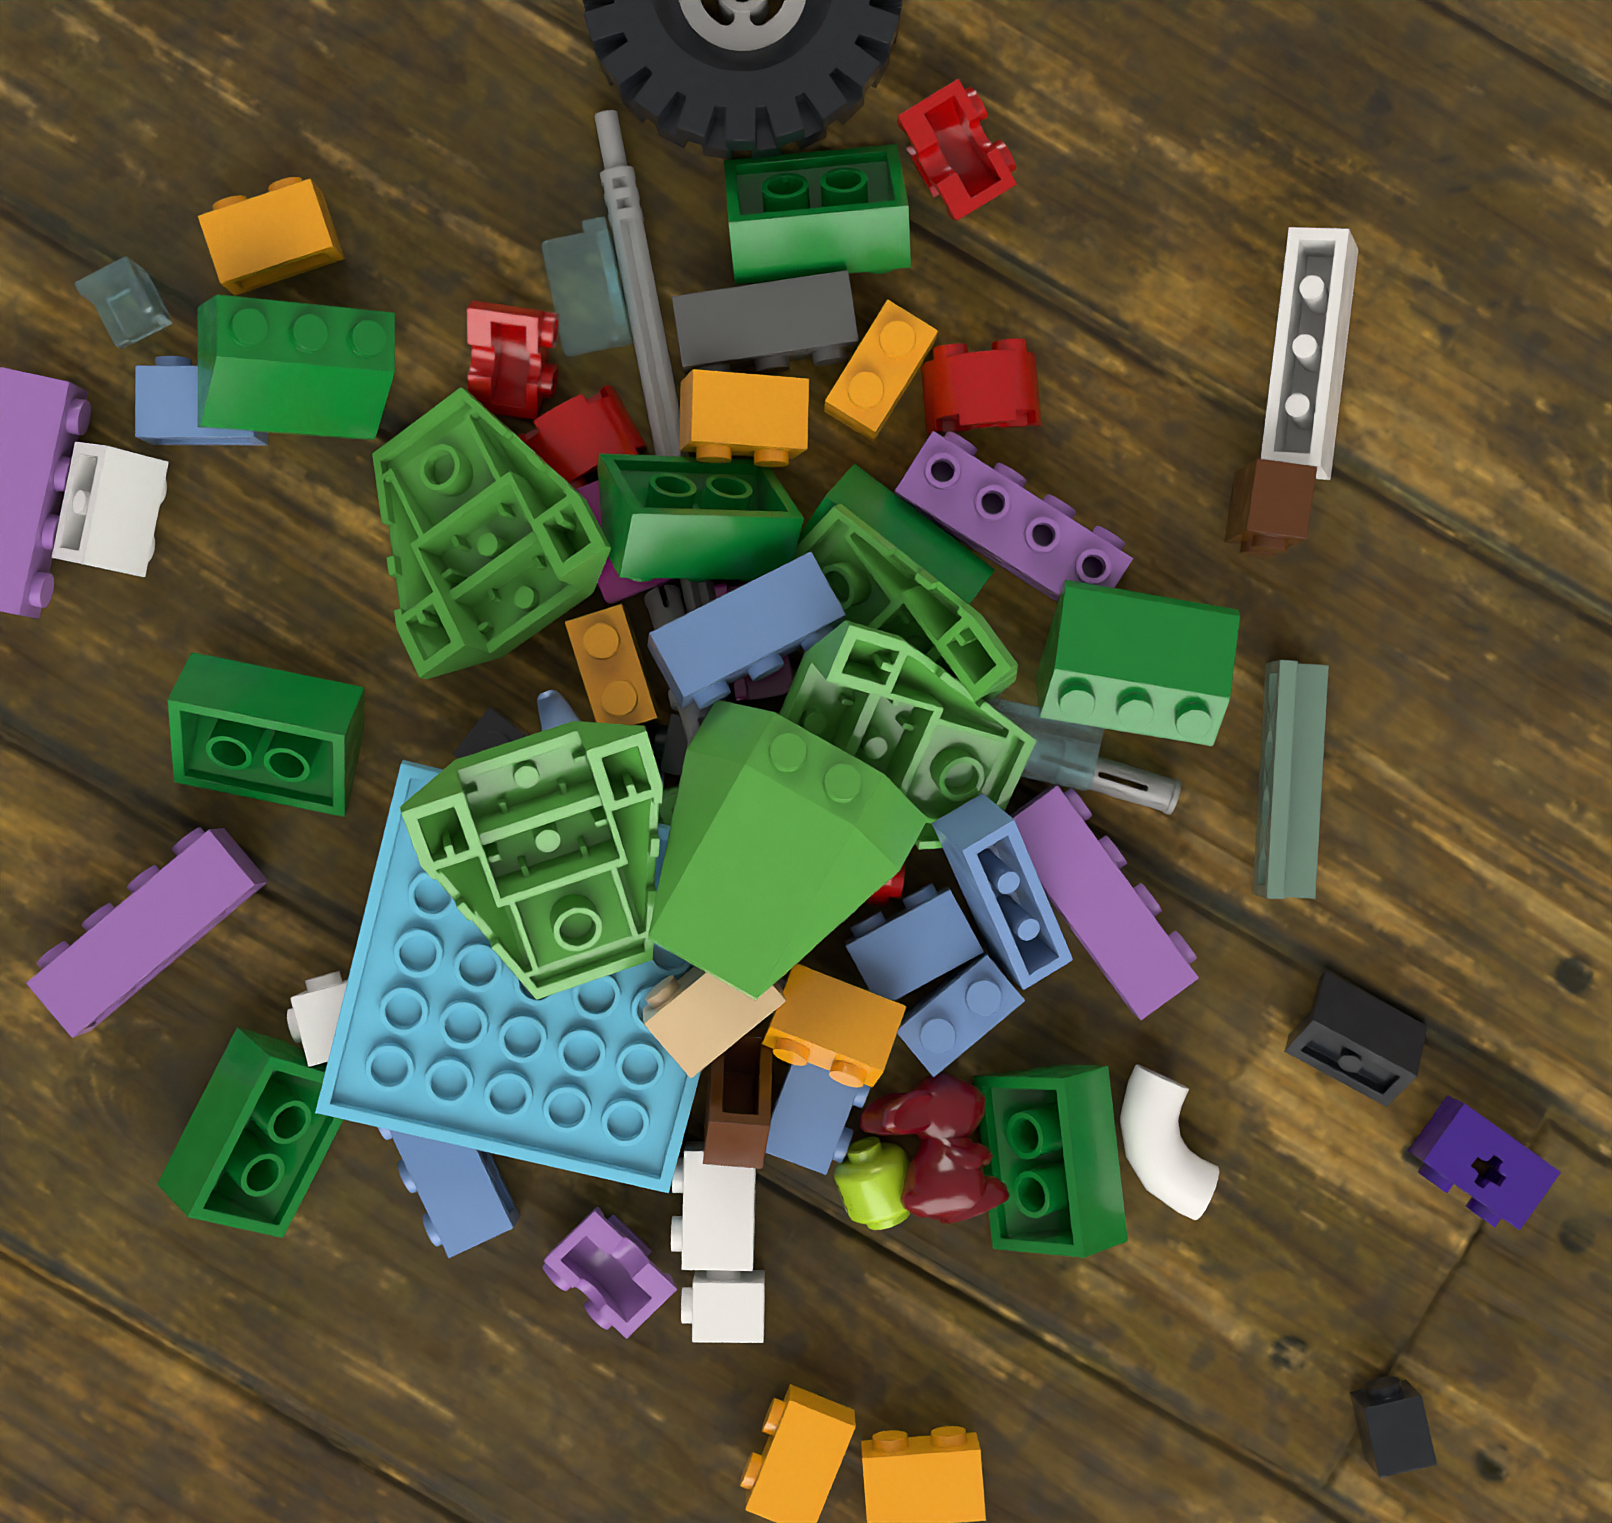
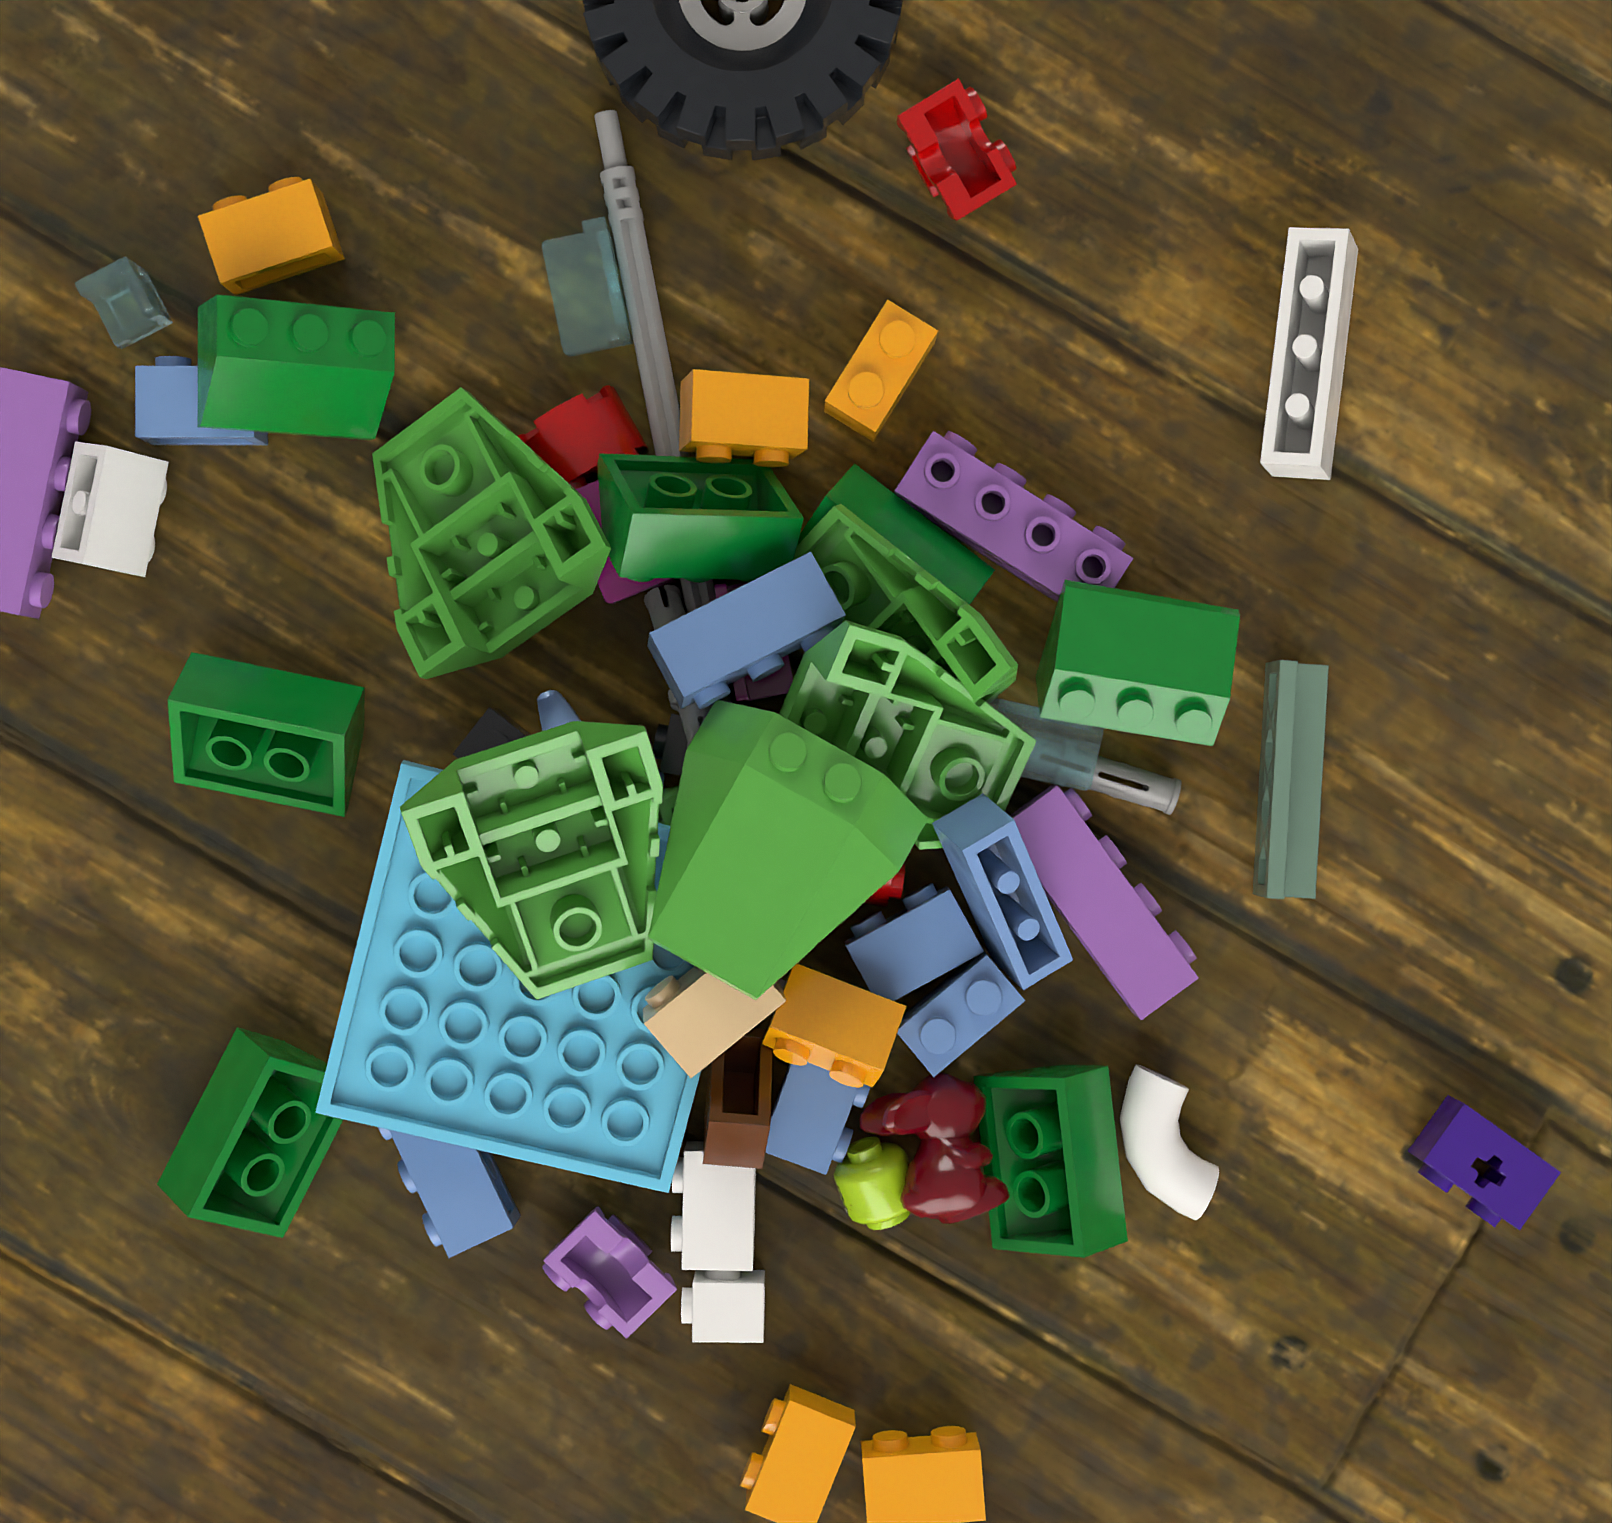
medium lavender brick [26,827,269,1038] -> none
white brick [287,971,348,1067] -> none
red cylinder [467,300,559,420] -> none
light orange brick [565,604,662,725] -> none
dark grey brick [672,270,859,377] -> none
green slope [724,144,911,284] -> none
red cylinder [921,338,1042,435] -> none
reddish brown brick [1224,458,1317,558] -> none
black panel [1284,971,1428,1107] -> none
black brick [1350,1376,1437,1478] -> none

